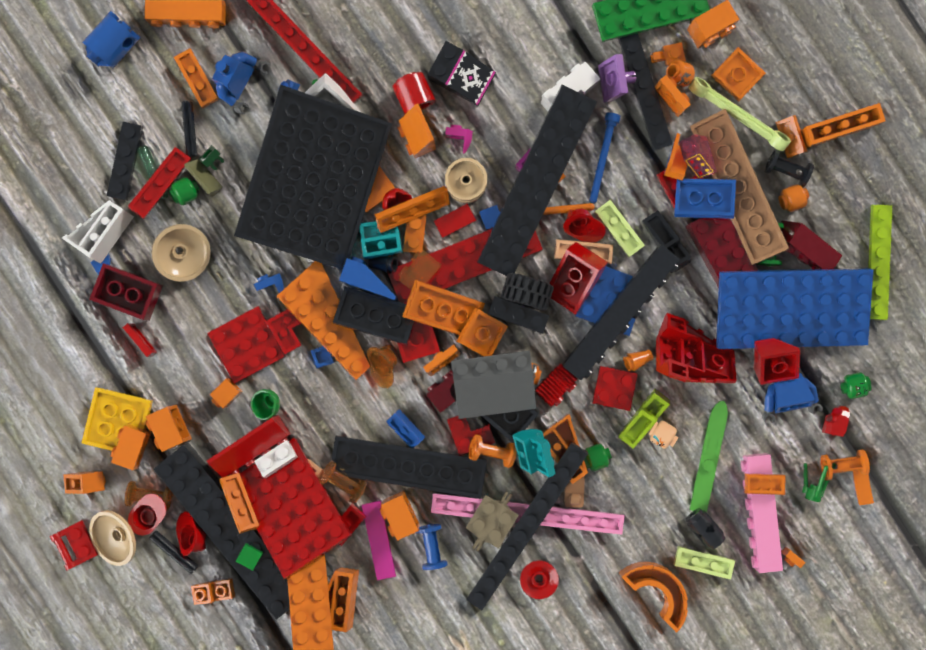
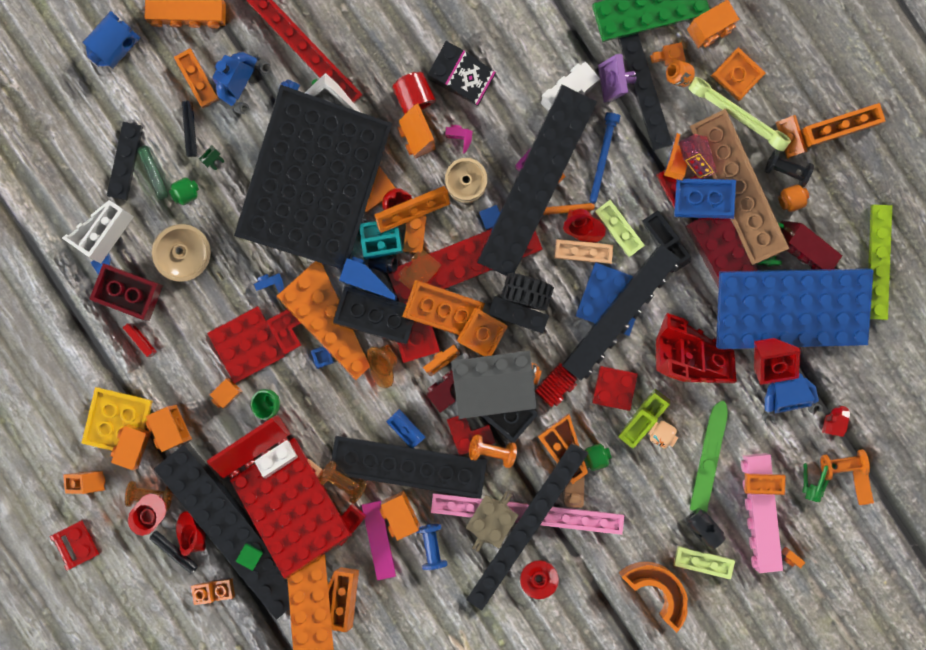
tan dish [89,510,136,566] -> none
red plate [128,147,191,219] -> none
olive slope [184,159,223,196] -> none
orange plate [219,473,259,534] -> none
red tile [434,203,476,238] -> none
teal brick [513,429,555,478] -> none
red slope [549,242,608,315] -> none
orange cone [623,349,653,371] -> none
orange plate [655,75,691,117] -> none
green head [840,372,872,399] -> none

